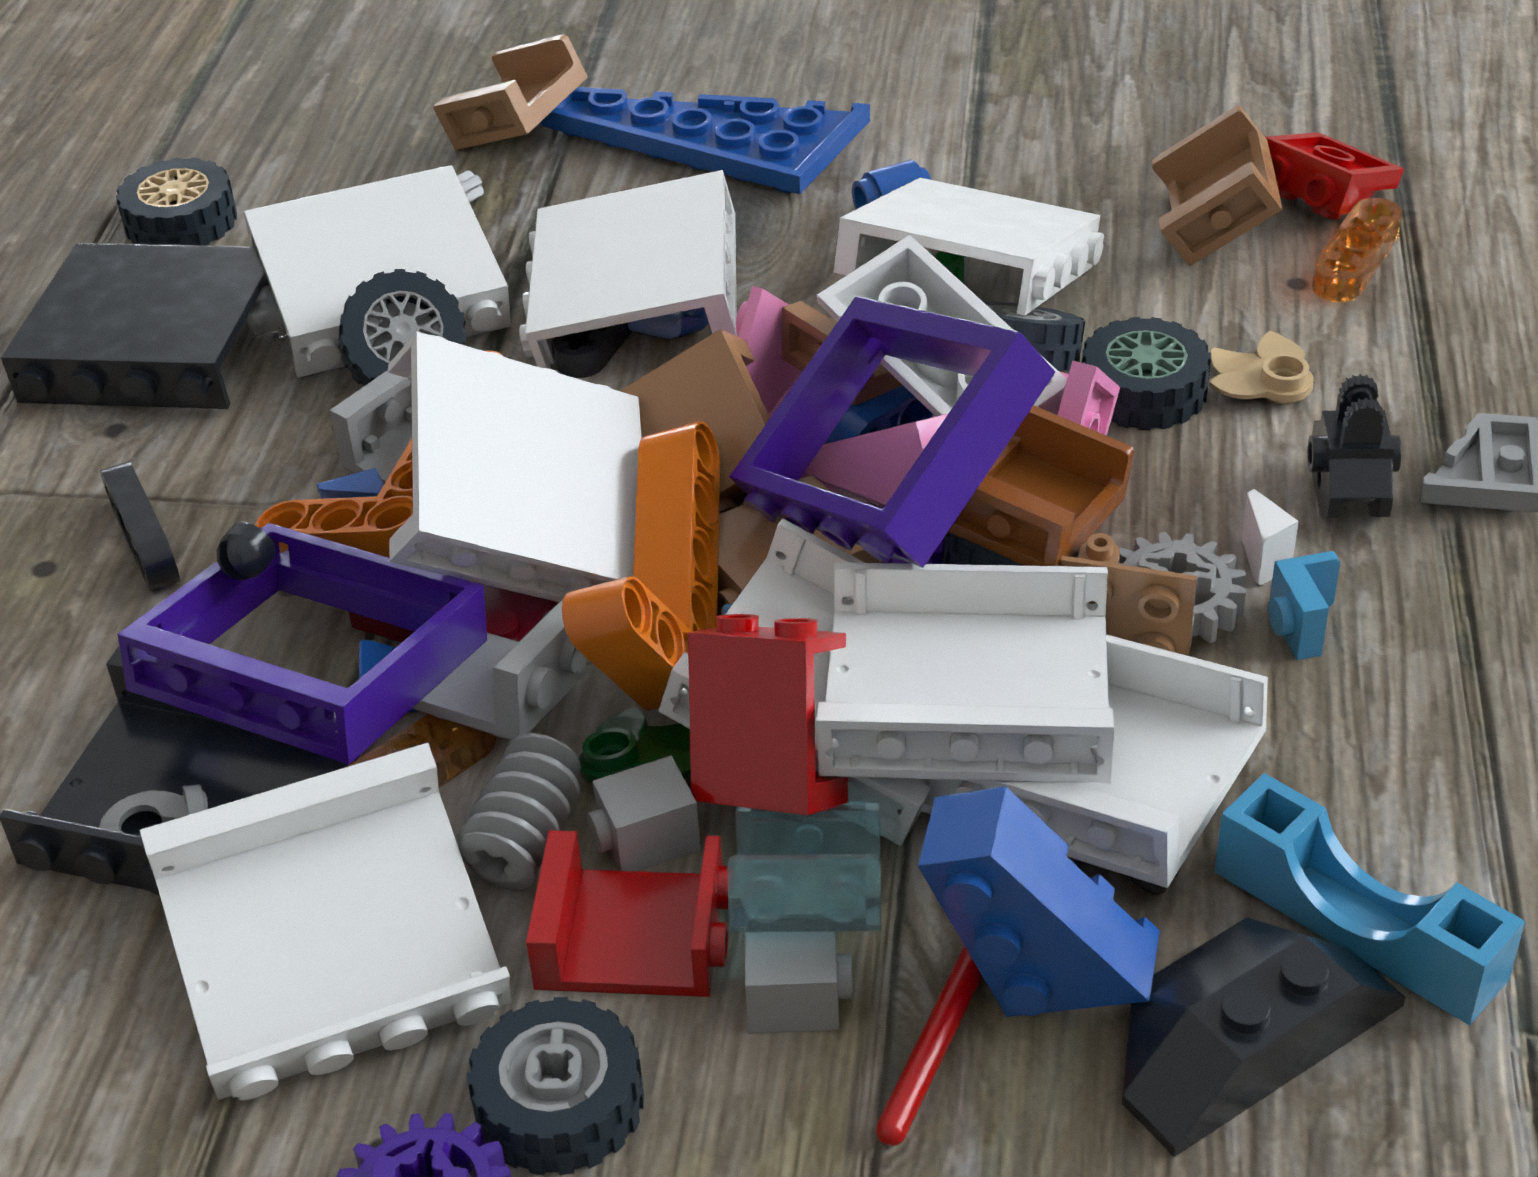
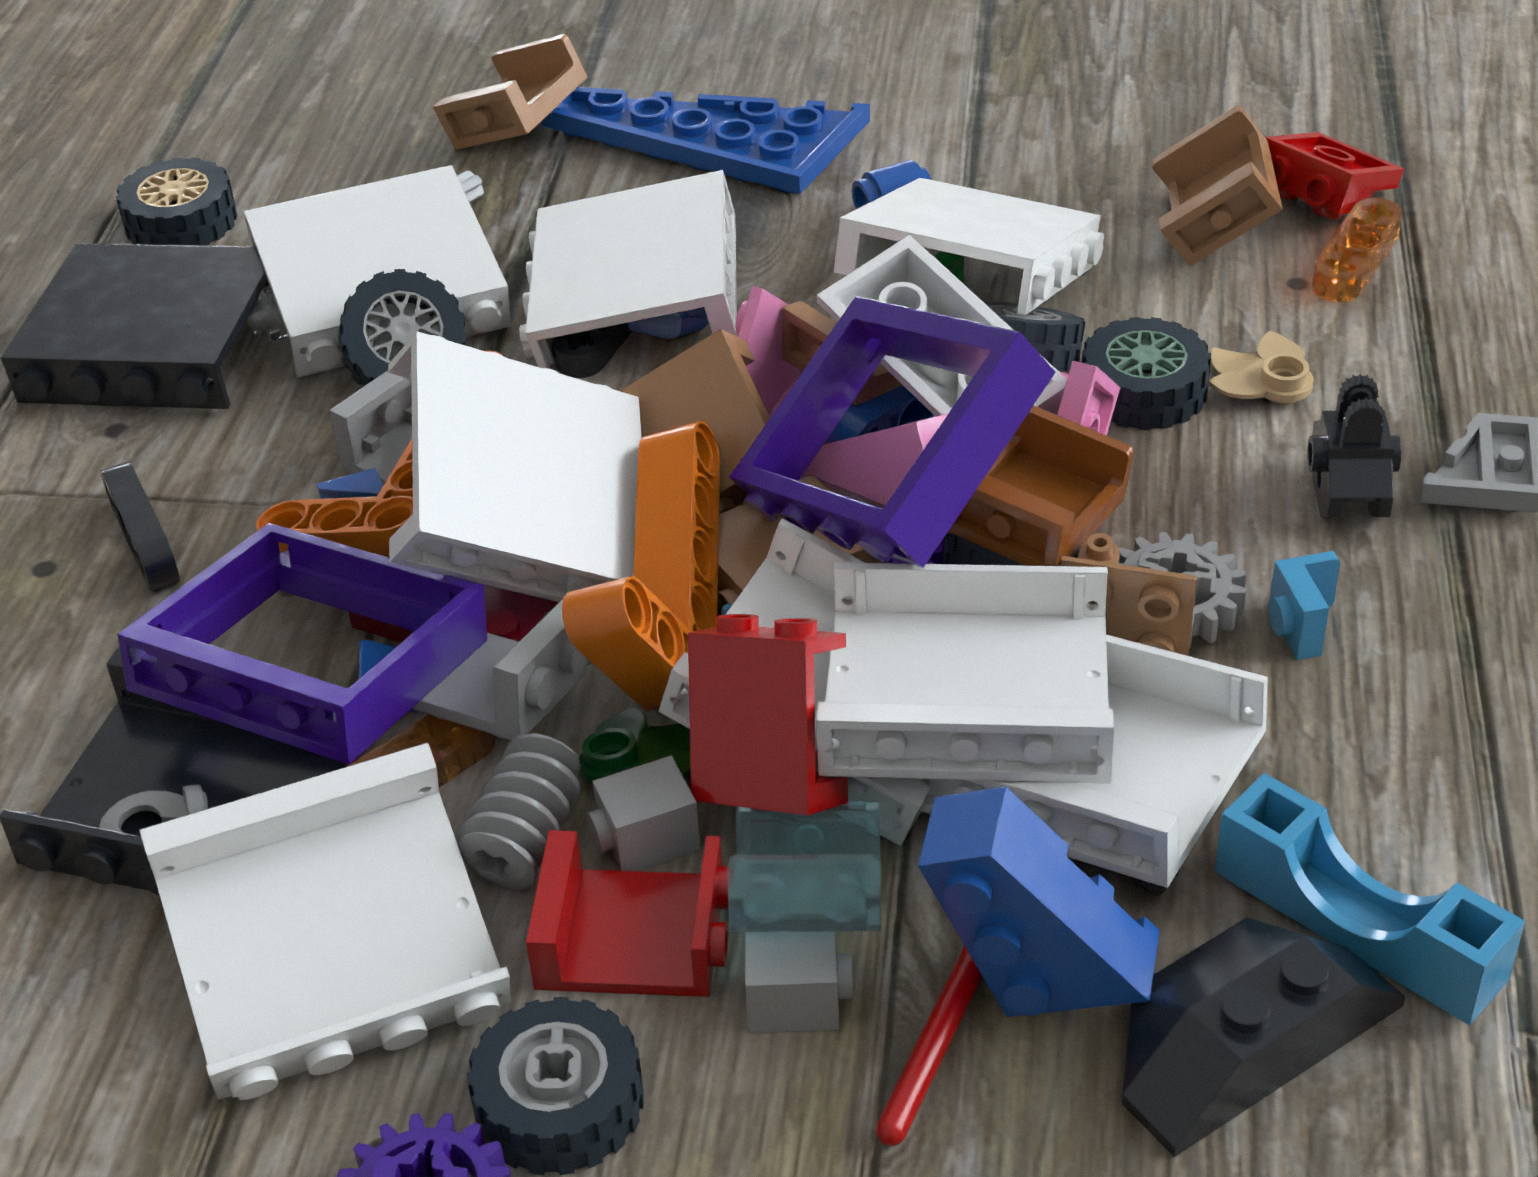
black hinge [216,522,276,580] -> none
white slope [1241,489,1299,585] -> none

